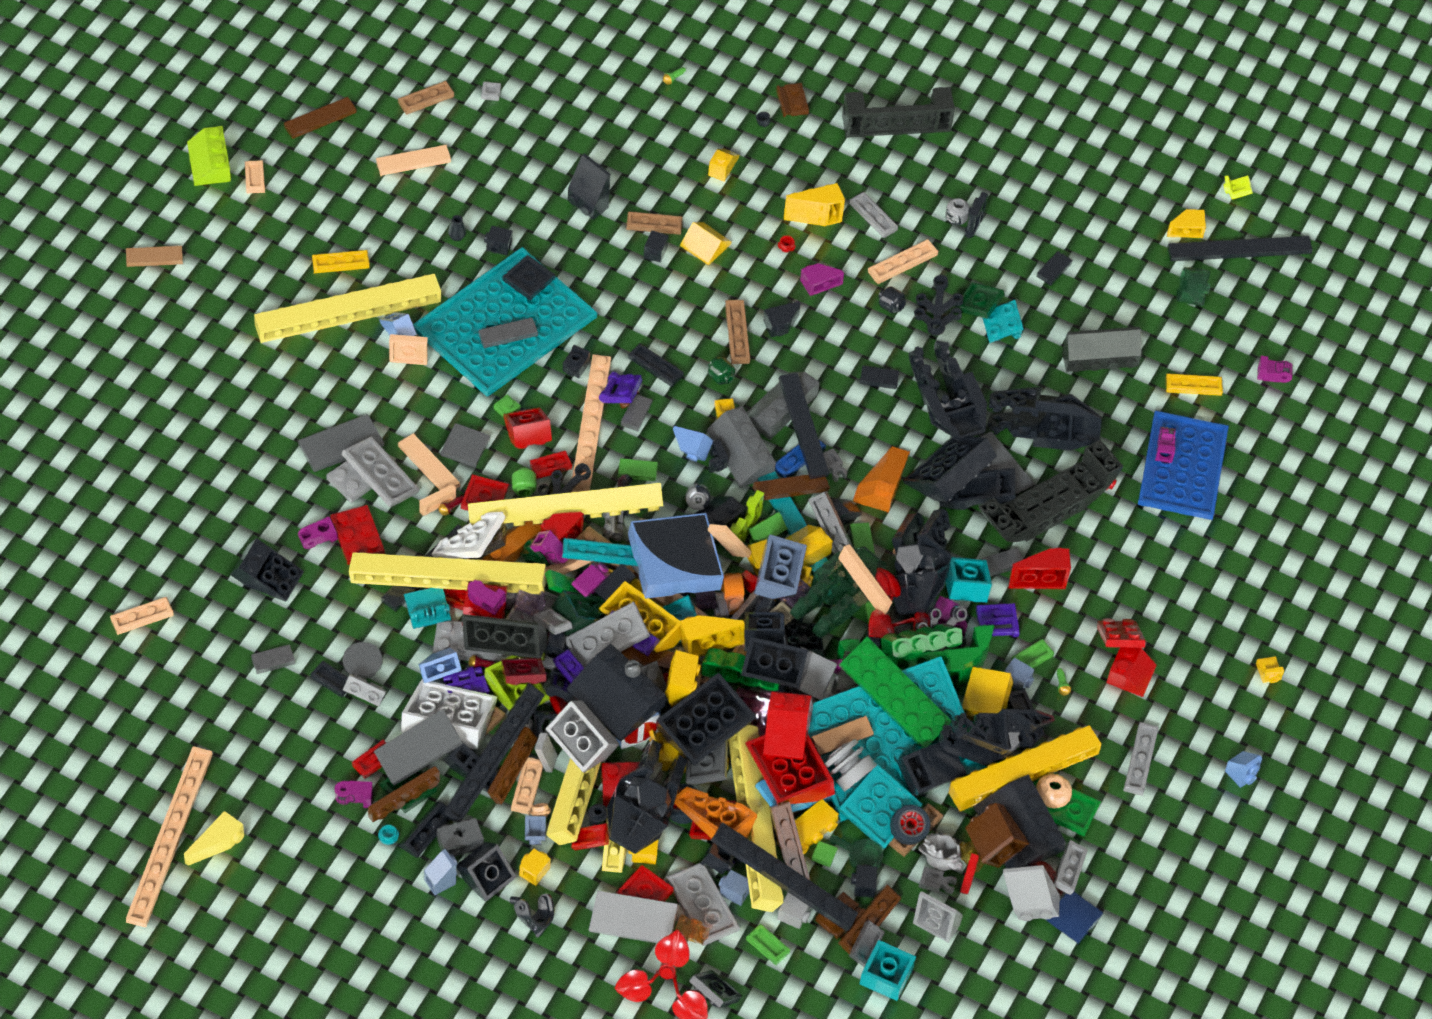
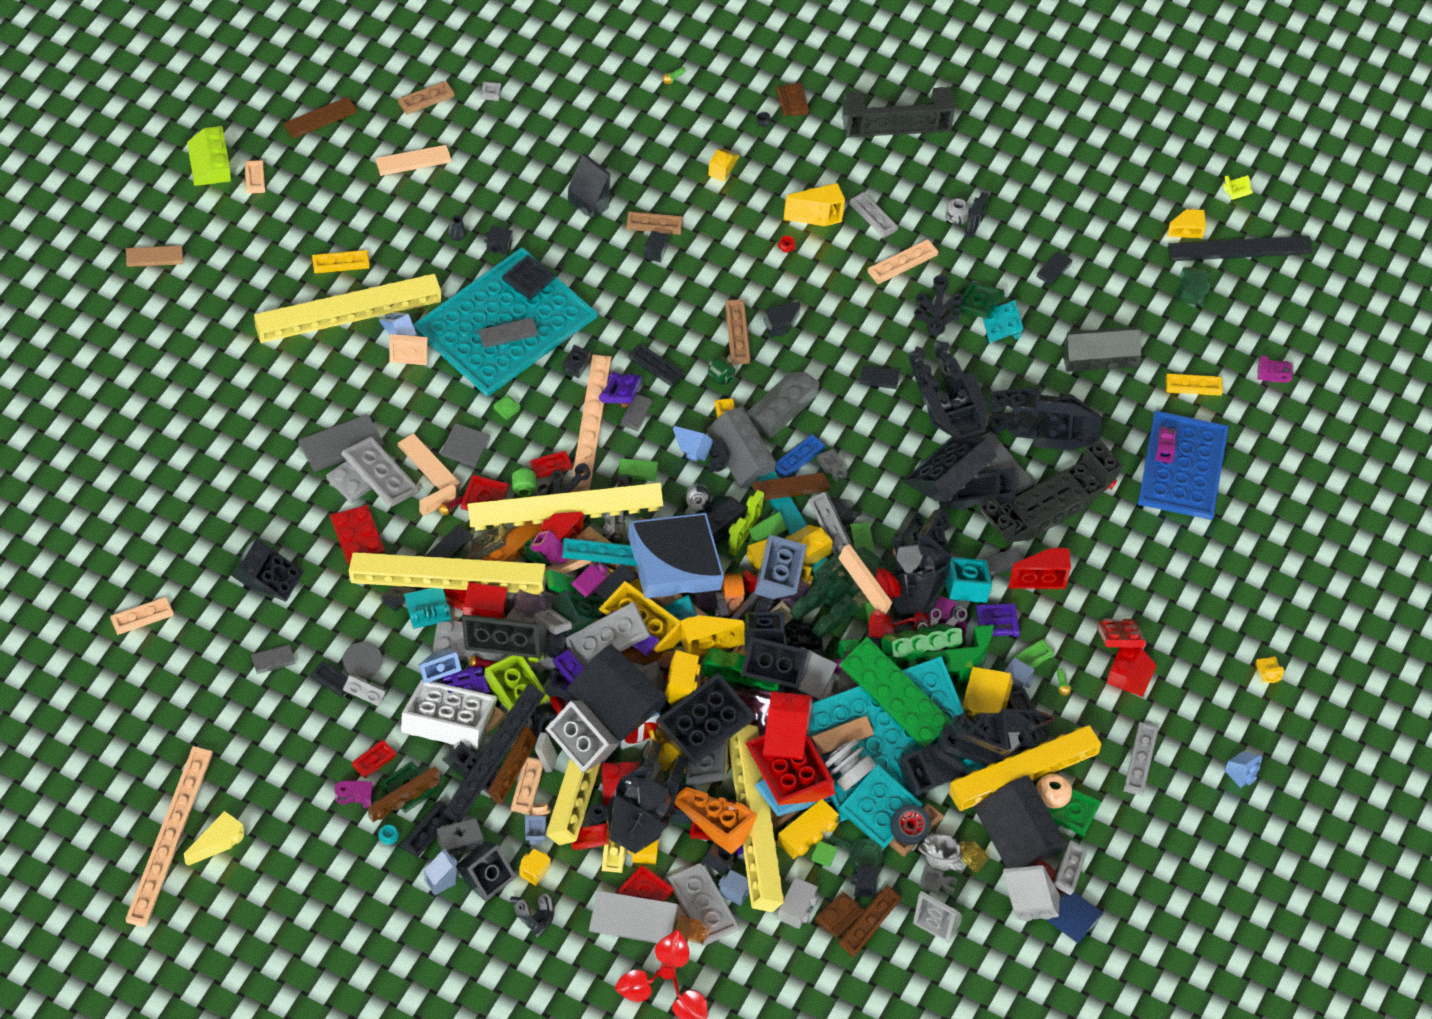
magenta leg [298,517,338,549] -> none
dark grey tile [374,709,463,786] -> none
white plate [432,512,506,559] -> none
magenta leg [468,580,506,615] -> none
dark red plate [501,658,546,685] -> none
red slope [503,407,552,449] -> none
dark grey hinge [625,660,641,678] -> none
yellow slope [680,222,732,265] -> none
black plate [689,970,742,1008] -> none
light nougat tile [708,524,751,558] -> none
black plate [710,822,858,931] -> none
bright green tile [746,924,790,966] -> none
tile [769,801,810,880] -> none
black tile [778,373,830,479] -> none
magenta slope [800,263,844,296] -> none
flat silver tile [849,921,885,967] -> none
orange wedge [853,446,910,512] -> none
teal brick [860,940,916,1001] -> none
black head [878,286,906,314] -> none
red tile [960,853,979,895] -> none
reddish brown slope [965,803,1029,868] -> none

